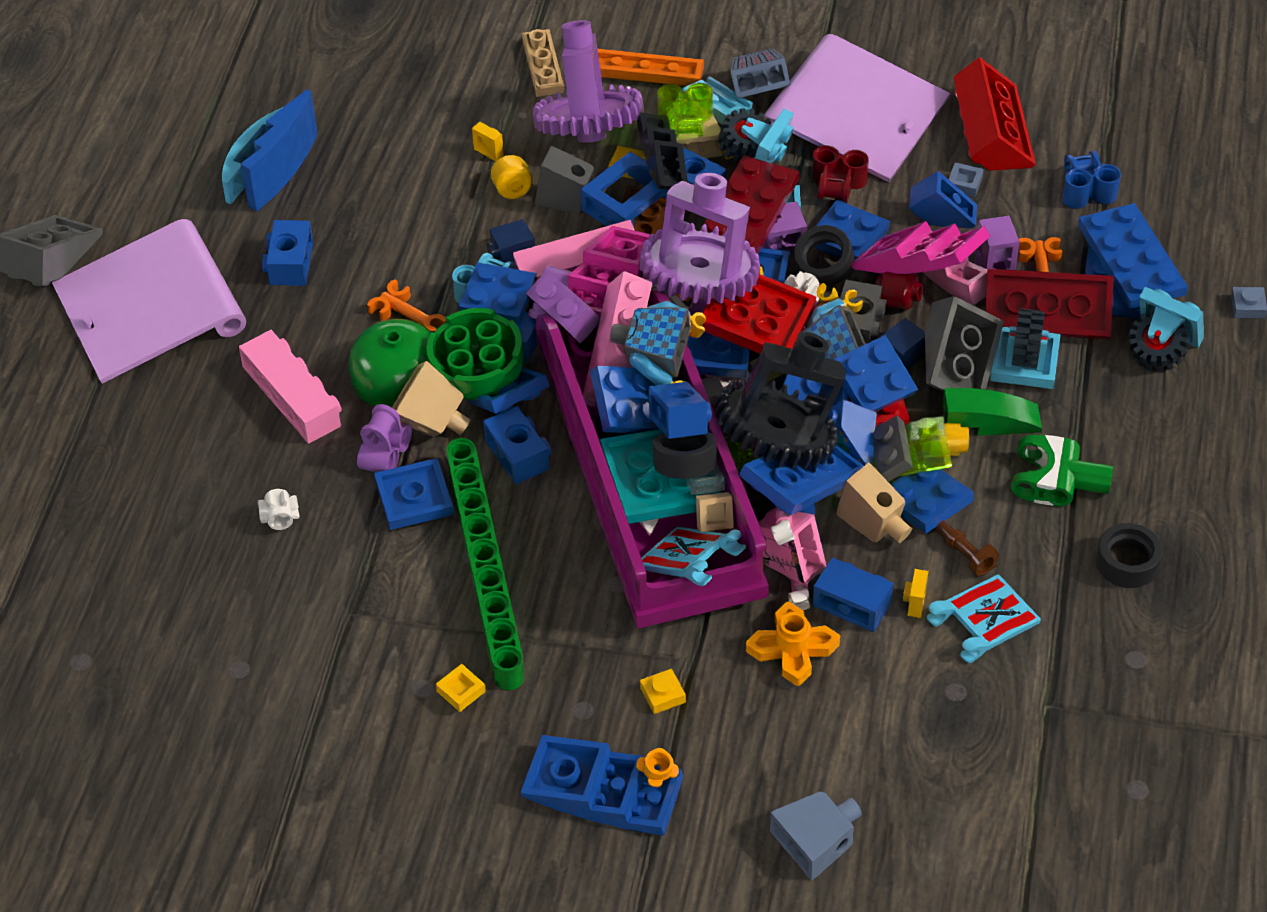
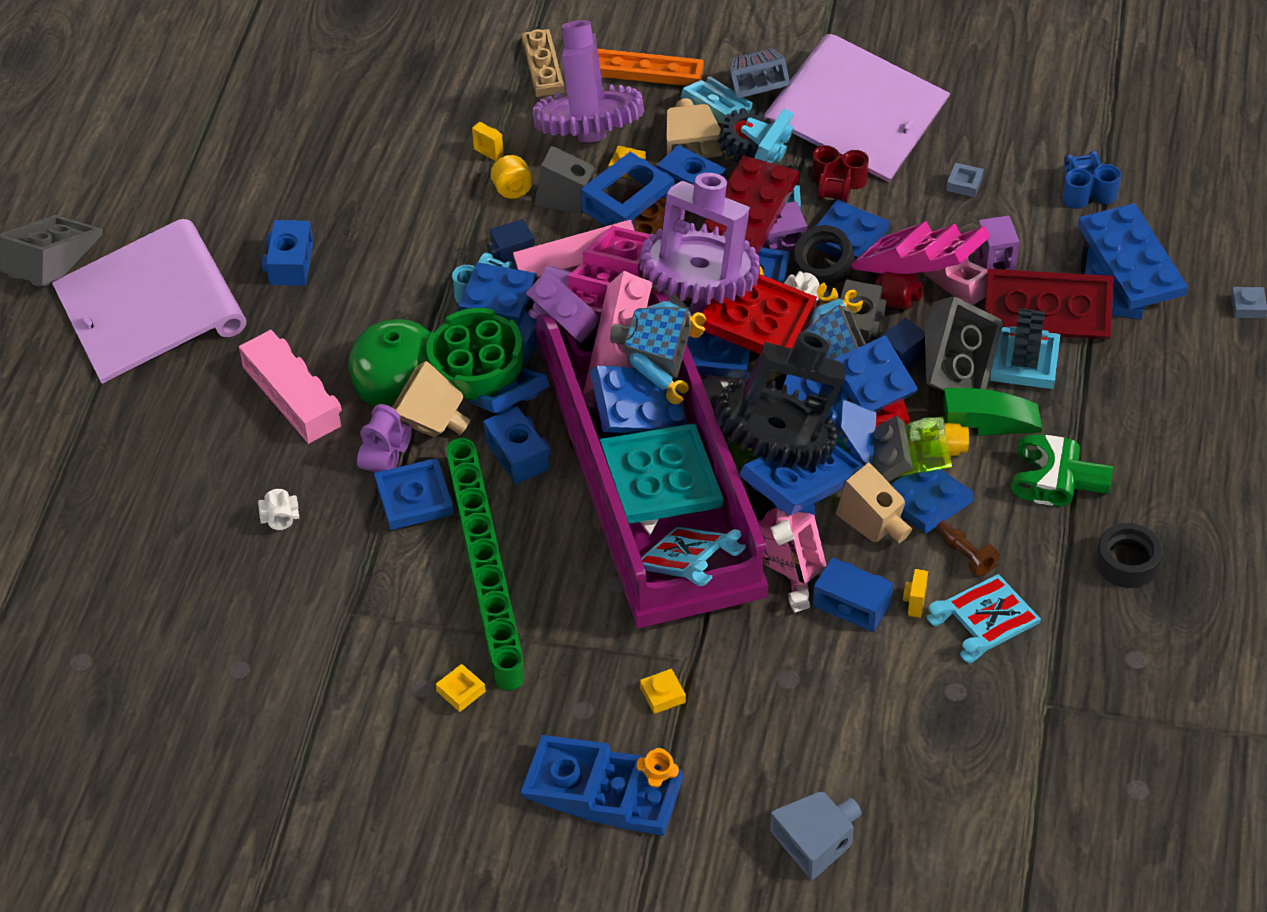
medium azure slope [222,107,283,204] -> none
blue slope [241,89,318,212] -> none
orange bar [367,279,446,333] -> none
black slope [637,112,688,190] -> none
blue brick [649,382,712,439] -> none
black tyre [652,432,717,479] -> none
clear neon green piece [657,83,713,138] -> none
clear light blue plate [685,464,725,495] -> none
tan plate [696,492,733,532] -> none
light orange plant [746,602,840,686] -> none
blue slope [909,171,977,228] -> none
red slope [953,57,1036,171] -> none
orange bar [1018,237,1062,272] -> none
plate [1129,287,1204,372] -> none

